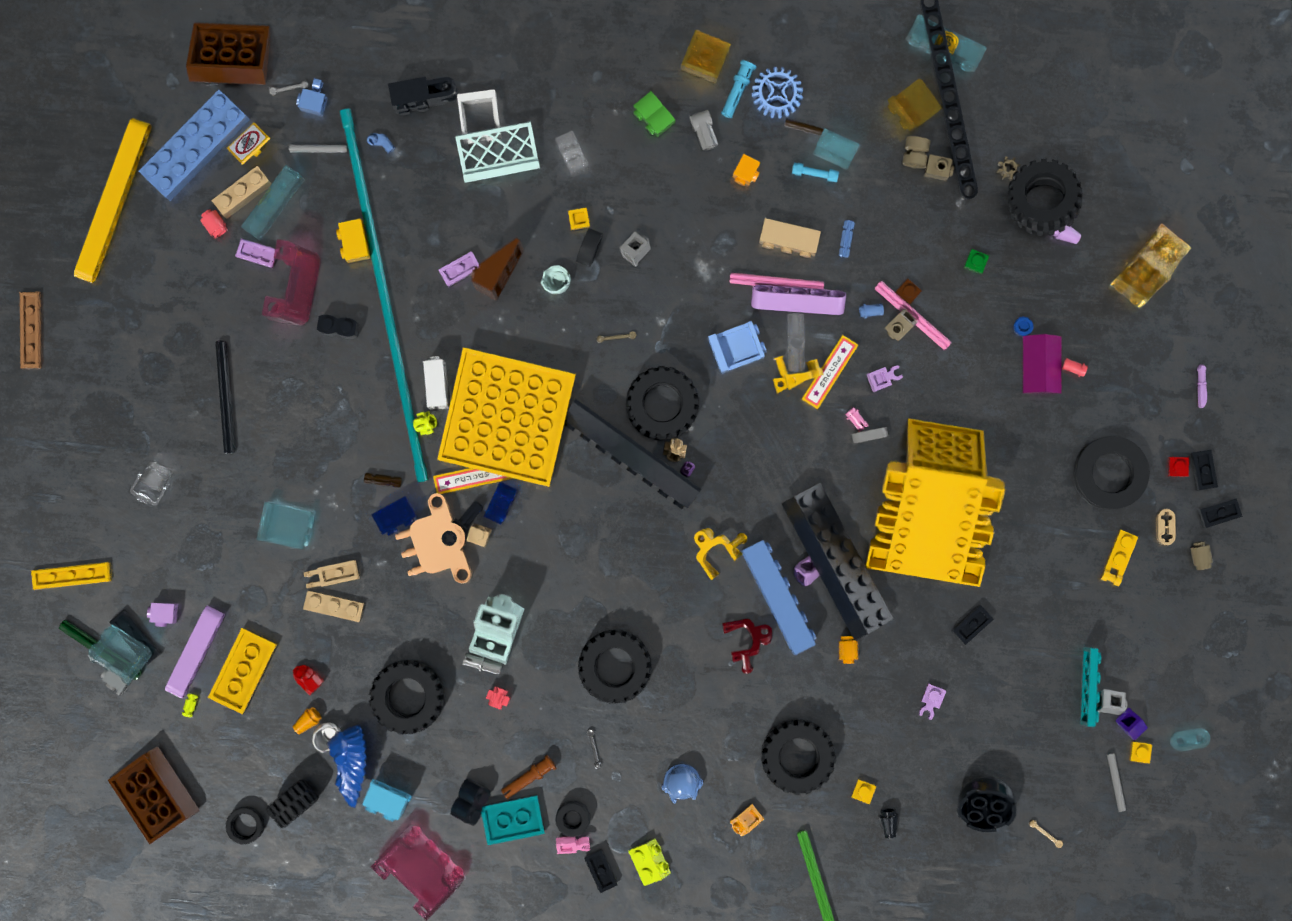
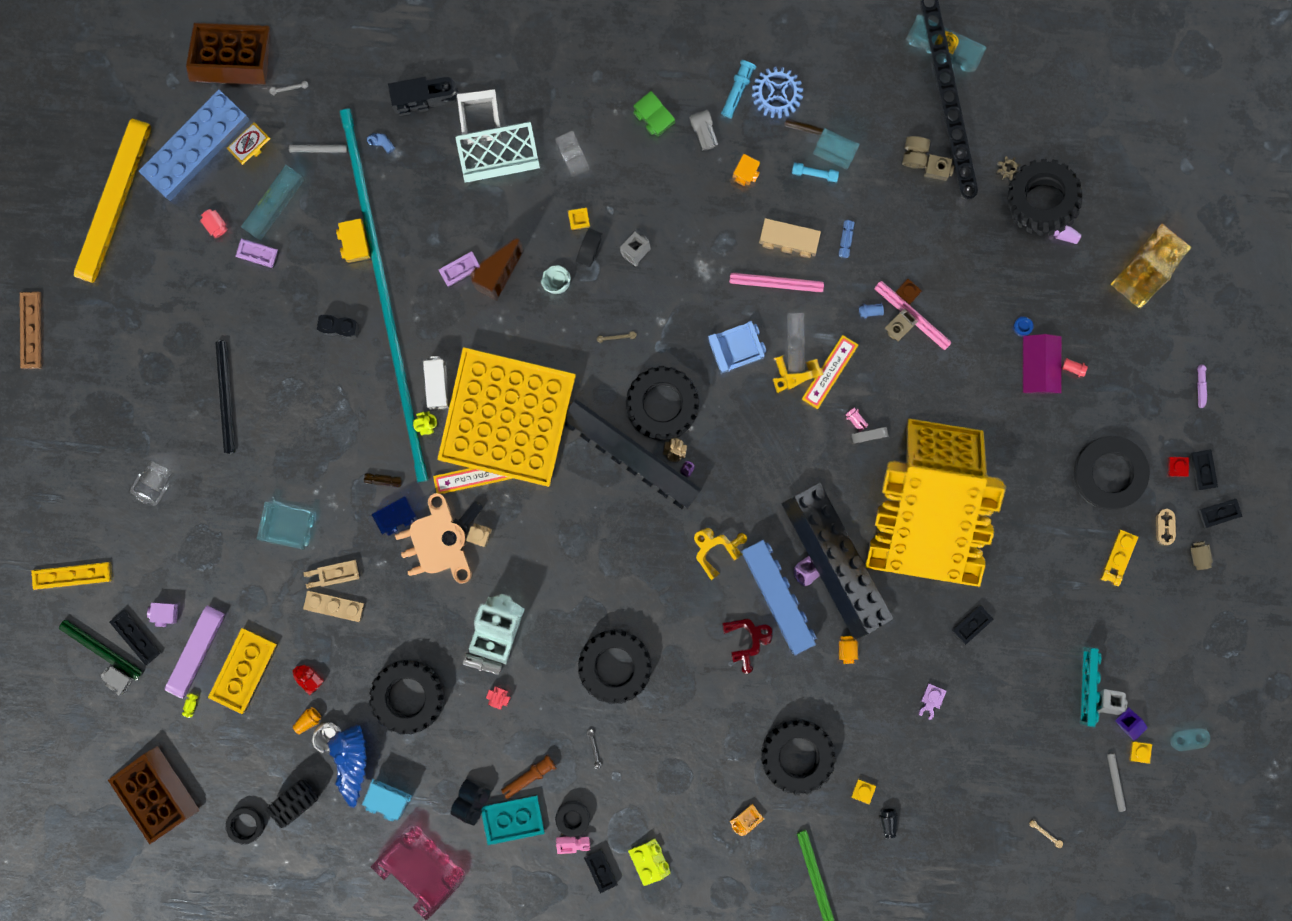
clear light blue panel [88,625,152,685] -> none
tan brick [211,166,272,219] -> none
clear pink windscreen [262,239,320,326] -> none
medium blue brick [296,78,328,116] -> none
clear blue brick [484,482,518,525] -> none
medium blue helmet [662,764,703,804] -> none
clear yellow brick [681,30,731,84] -> none
lavender beam [751,285,846,315] -> none
lavender plate [866,365,903,392] -> none
clear yellow bracket [887,79,942,132] -> none
black cylinder [957,777,1017,832] -> none
green plate [964,249,989,274] -> none

